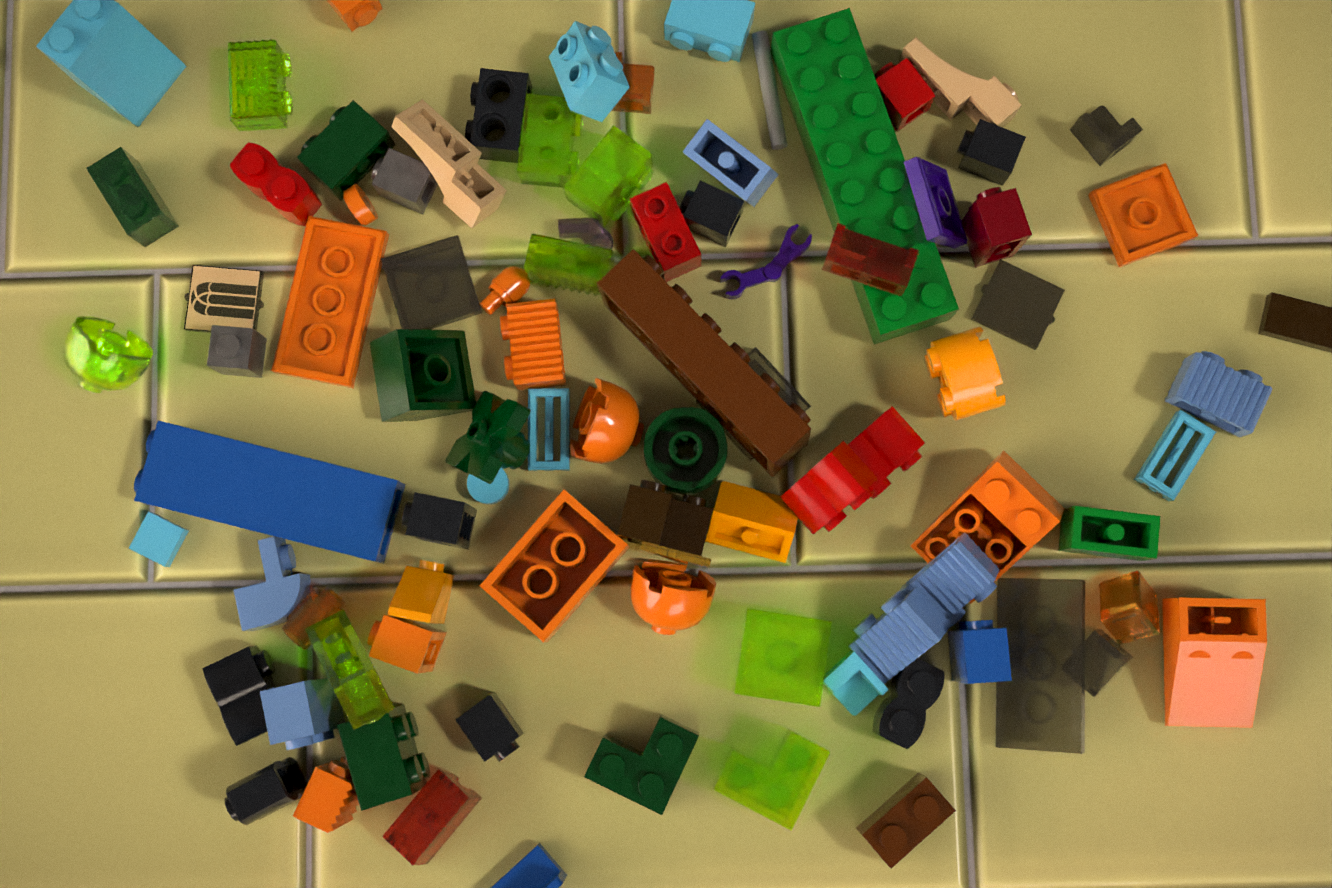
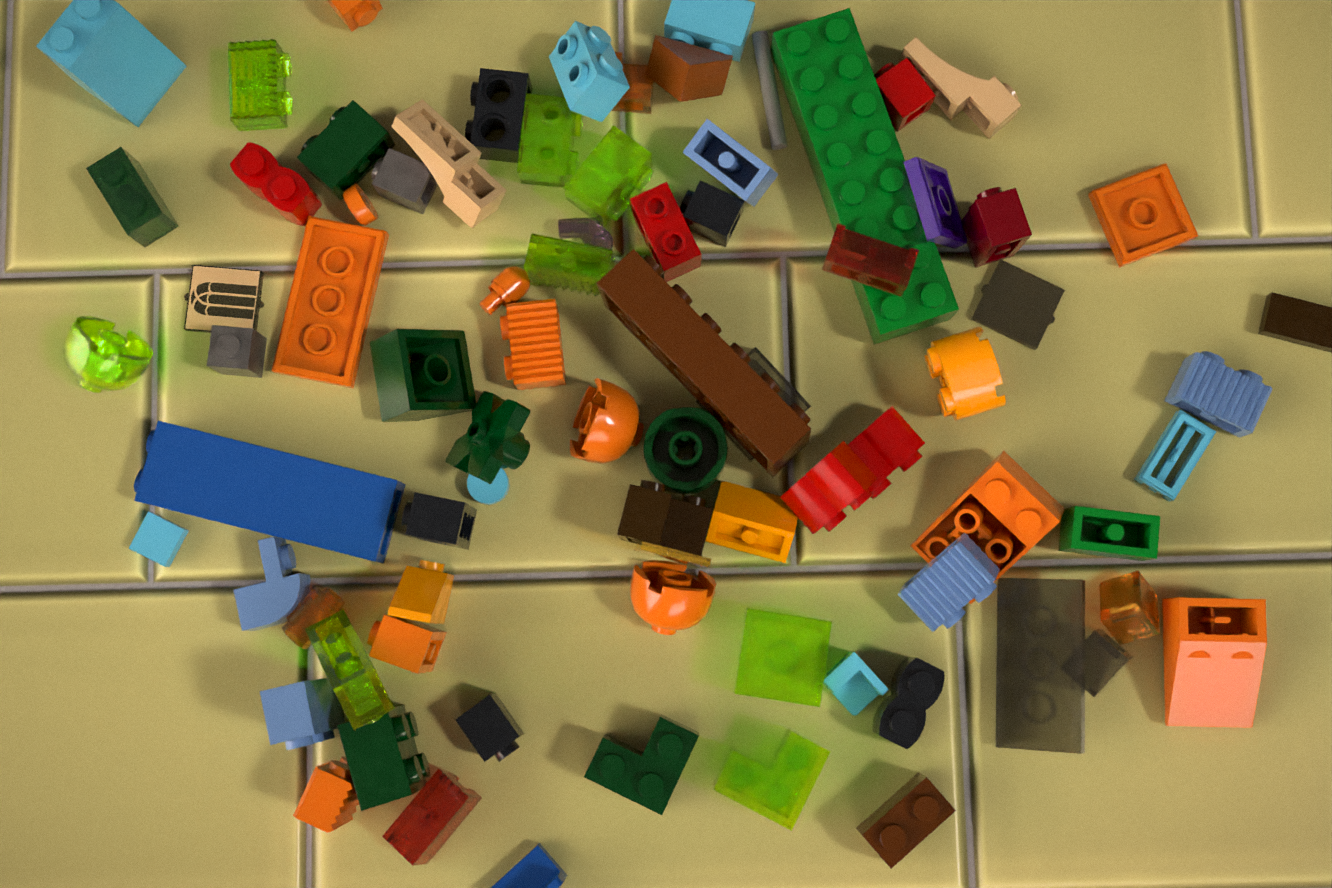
black brick [202,645,276,746] -> none
black brick [224,757,308,825] -> none
clear smoke tile [381,235,483,330] -> none
orange brick [479,490,630,642] -> none
medium azure tile [528,388,570,471] -> none
dark purple piece [720,224,812,300] -> none
medium blue brick [848,587,951,684] -> none
blue brick [947,620,1012,684] -> none
black brick [957,119,1026,186] -> none
clear smoke panel [1070,105,1143,166] -> none
none -> dark orange slope [645,35,733,102]

